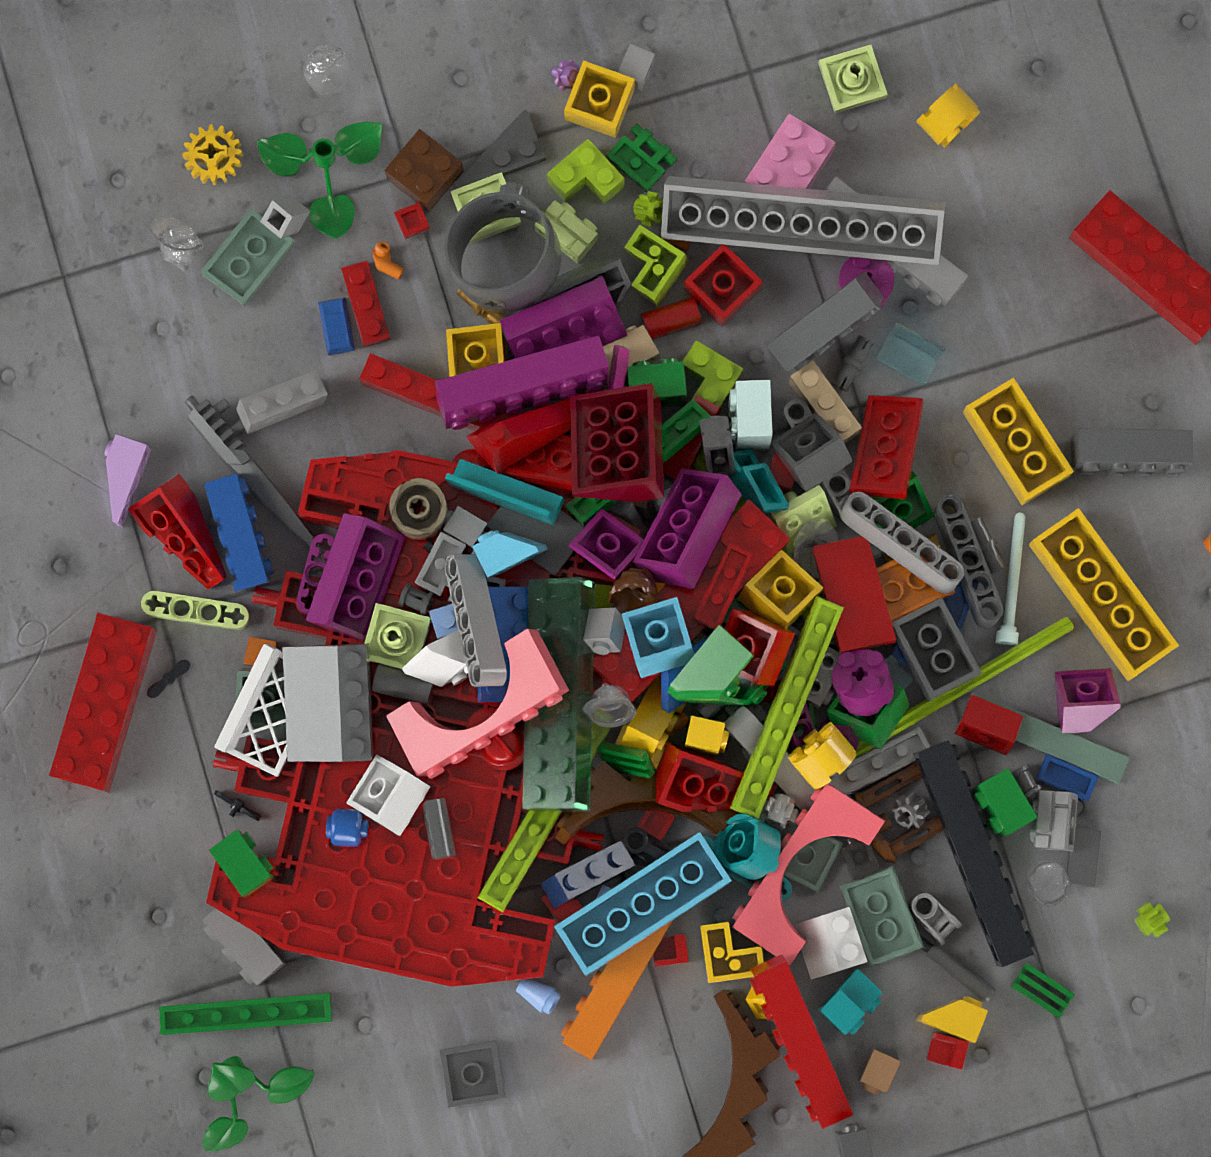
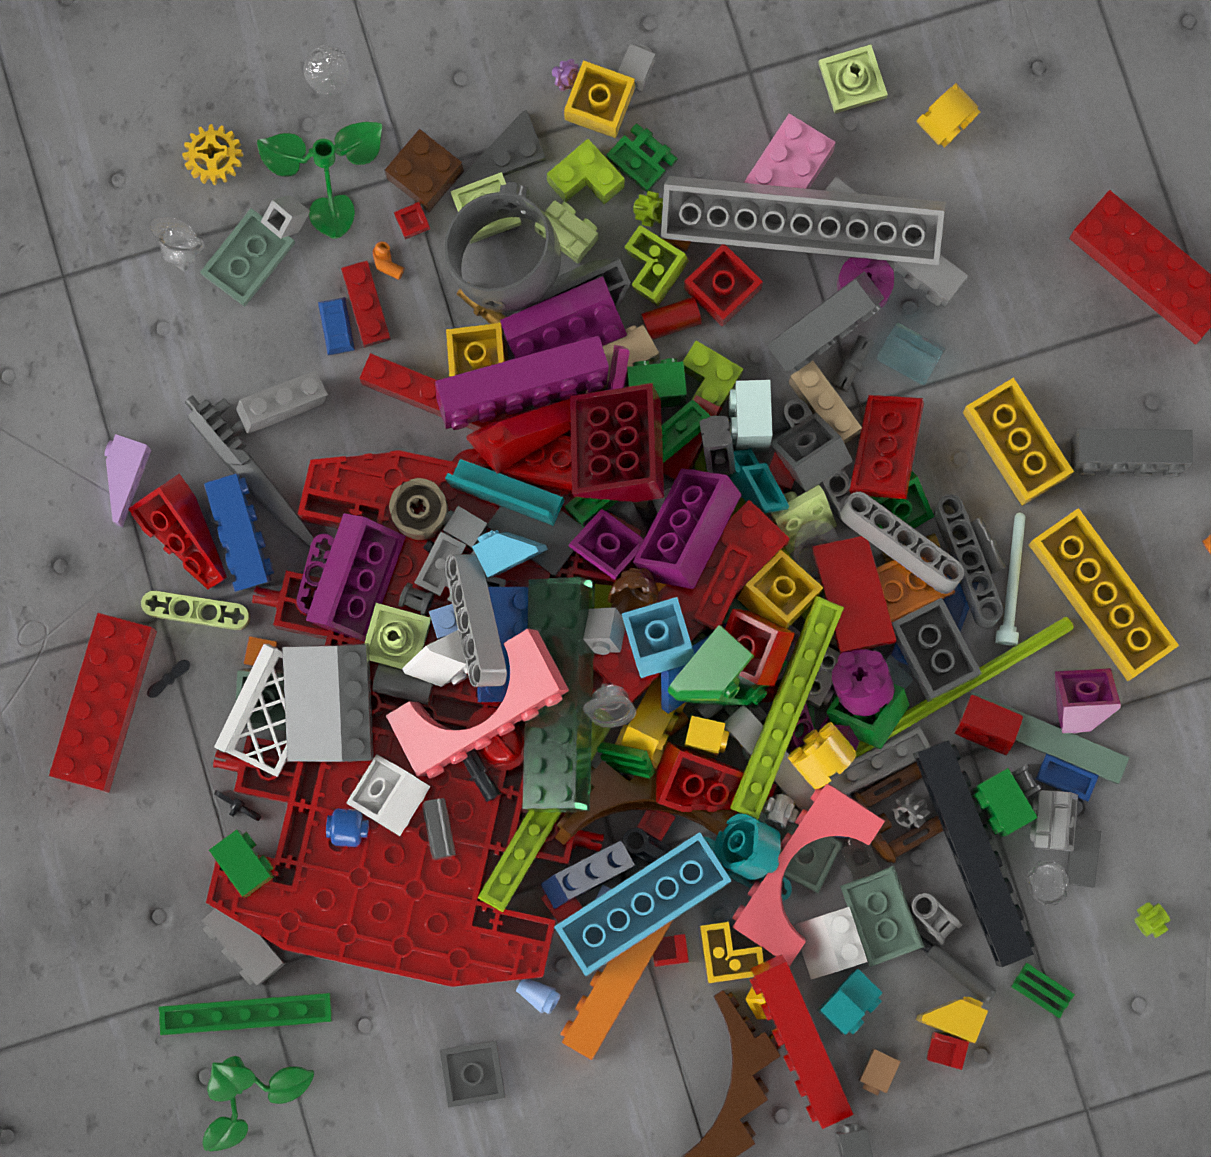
none -> black axle [463,748,502,802]

